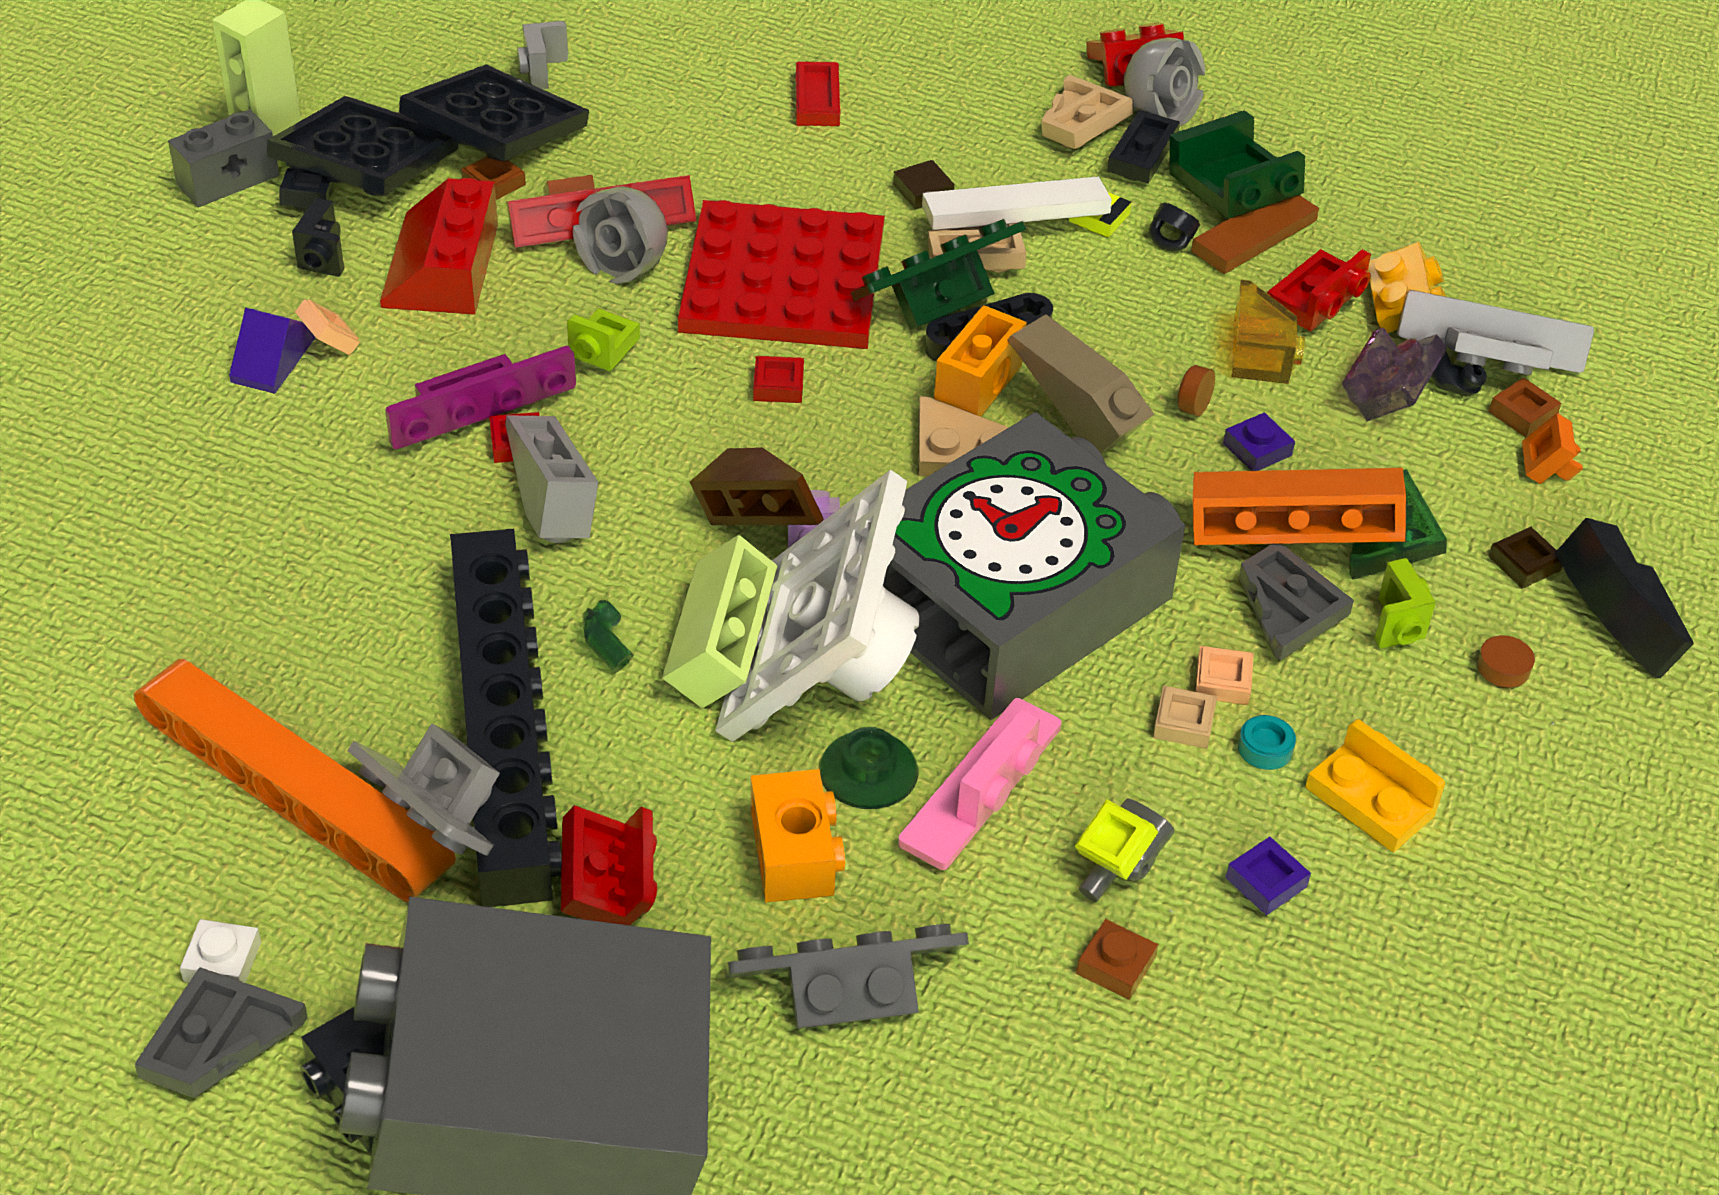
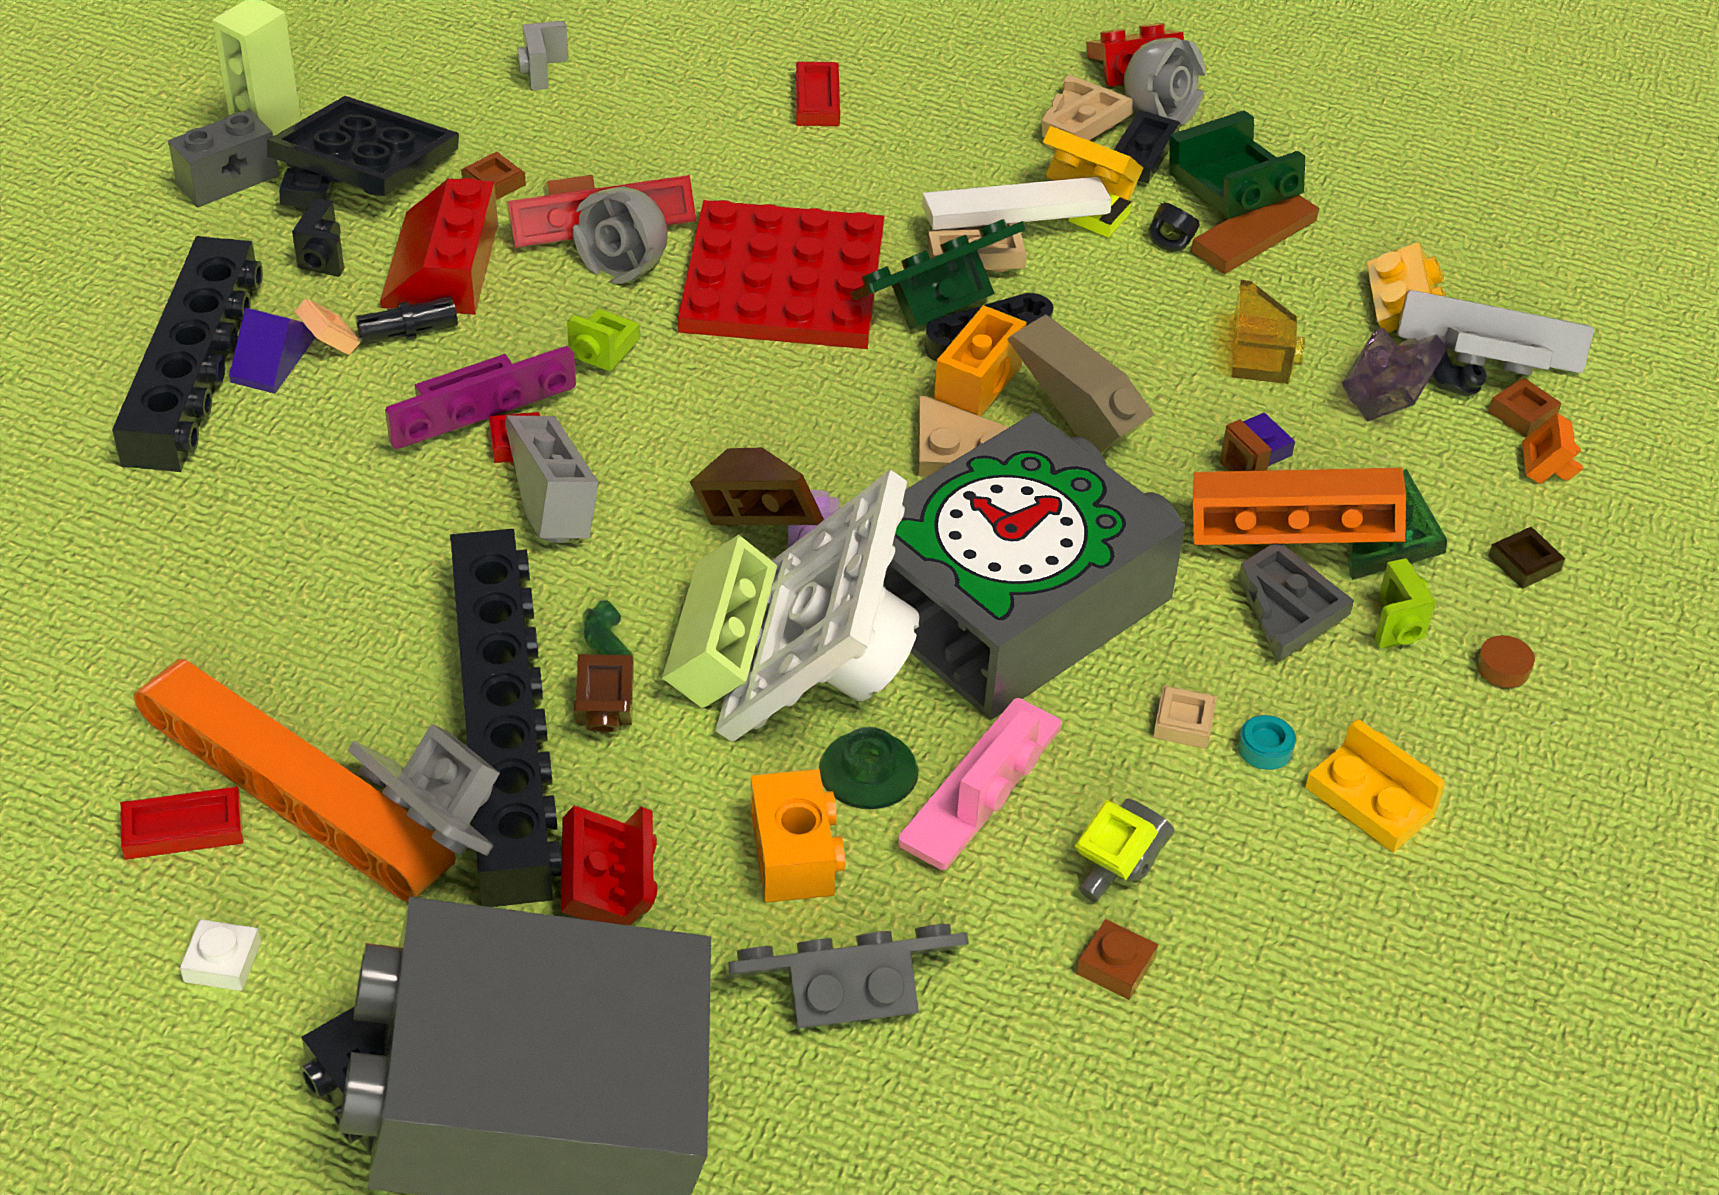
dark grey wing [134,967,308,1098] -> none
black plate [399,64,589,161] -> none
red tile [753,356,804,403] -> none
dark brown tile [893,159,955,209] -> none
dark orange tile [1178,365,1215,416] -> none
light nougat tile [1195,646,1254,705] -> none
dark purple plate [1225,836,1311,915] -> none
red bracket [1264,249,1371,332] -> none
black slope [1555,518,1694,678] -> none
none -> black brick [112,236,263,472]
none -> red tile [120,786,244,860]
none -> black pin [355,296,458,346]
none -> reddish brown bracket [573,654,634,733]
none -> yellow bracket [1043,126,1143,201]
none -> dark orange tile [1220,419,1272,471]

